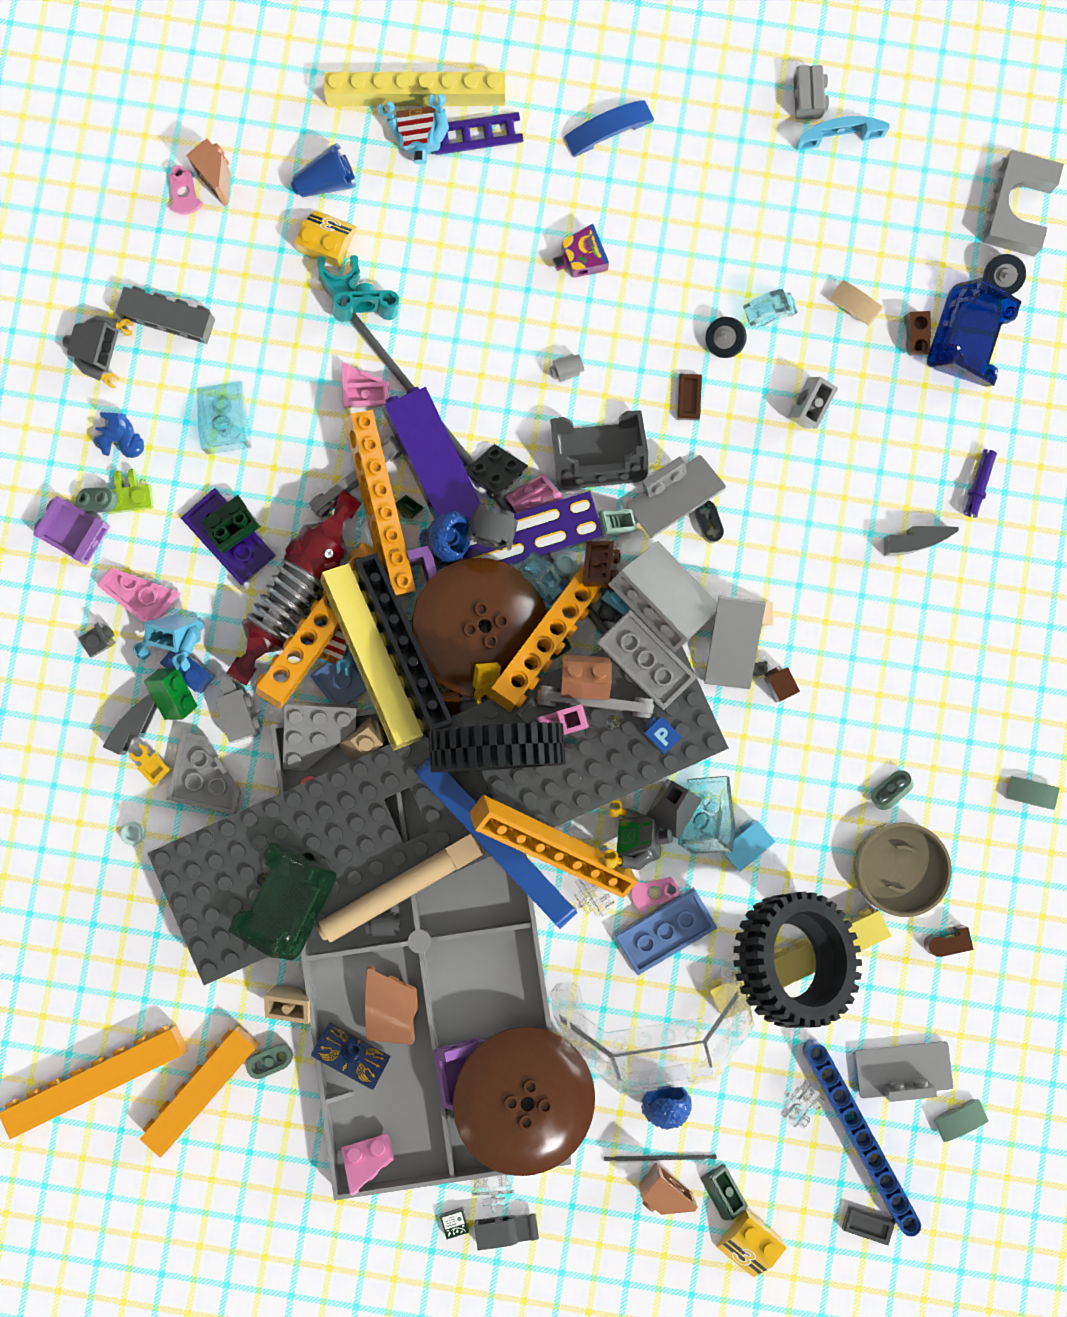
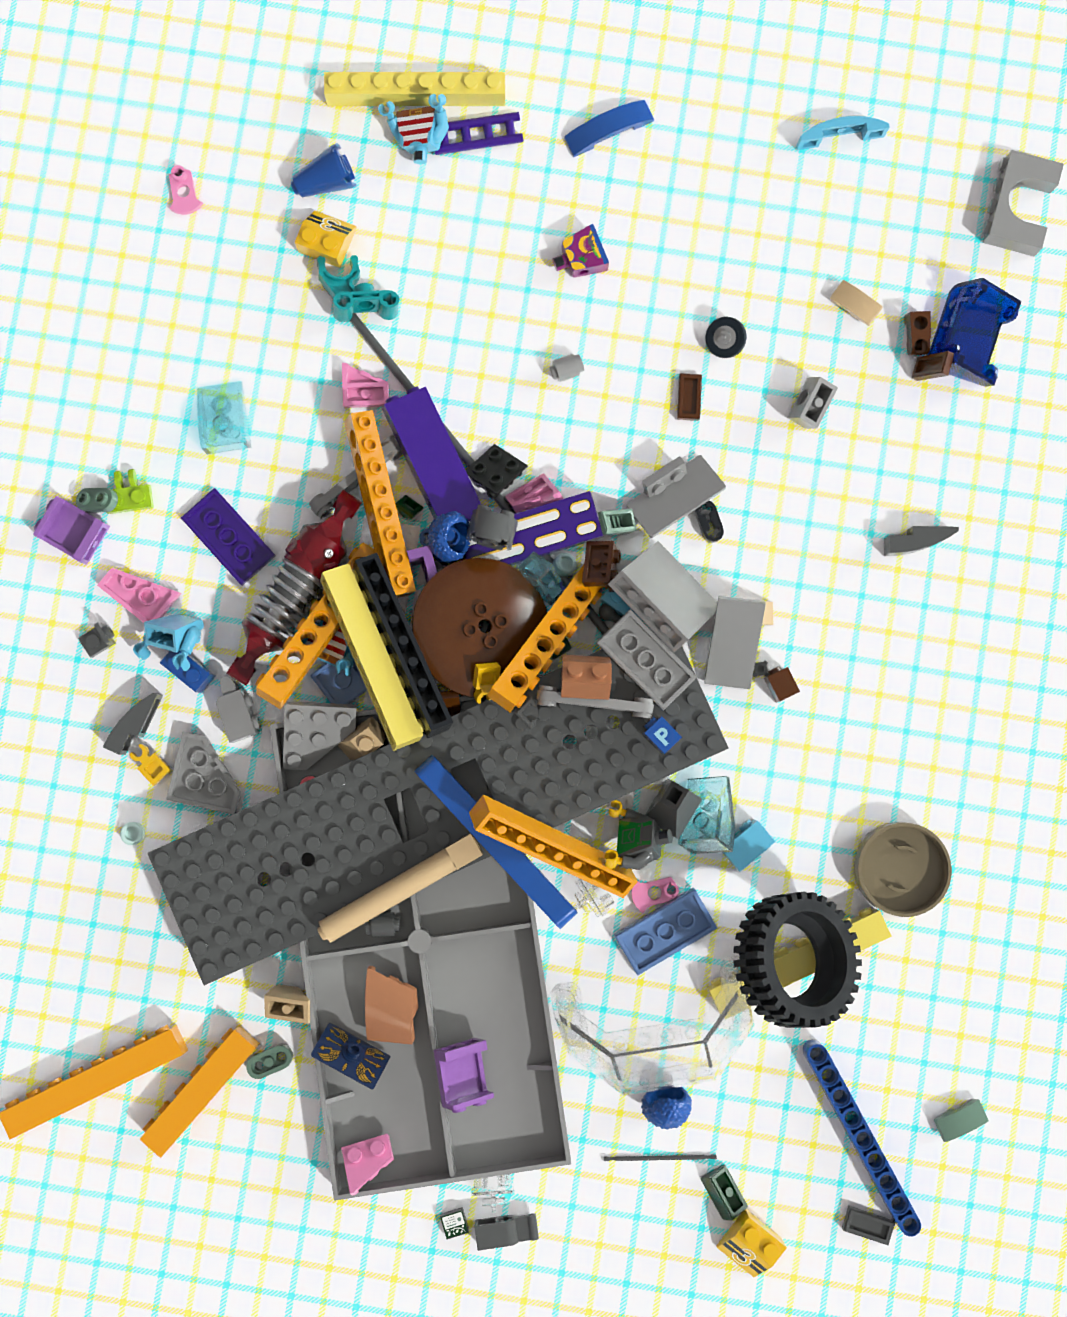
dark grey torso [62,315,133,389] -> none
blue animal [93,412,145,458] -> none
dark grey brick [115,286,216,344] -> none
green brick [144,668,198,720] -> none
nougat slope [186,138,231,207] -> none
dark green brick [201,495,261,554] -> none
clear green windscreen [228,842,337,960] -> none
black tyre [428,722,566,772] -> none
reddish brown dish [452,1026,595,1176] -> none
bright pink brick [537,704,589,735] -> none
dark grey windscreen [550,410,649,489] -> none
nougat slope [639,1163,698,1215] -> none
clear light blue brick [743,289,798,327] -> none
clear hips [780,1080,824,1128] -> none
light grey brick [793,65,829,119] -> none
light grey bracket [854,1041,954,1102] -> none
sand green plate [871,770,914,810] -> none
reddish brown leg [924,924,974,957] -> none
dark purple pin [963,449,998,518] -> none
black wheel [983,254,1026,296] -> none
sand green slope [1006,776,1060,811] -> none
none -> reddish brown tile [912,351,954,381]

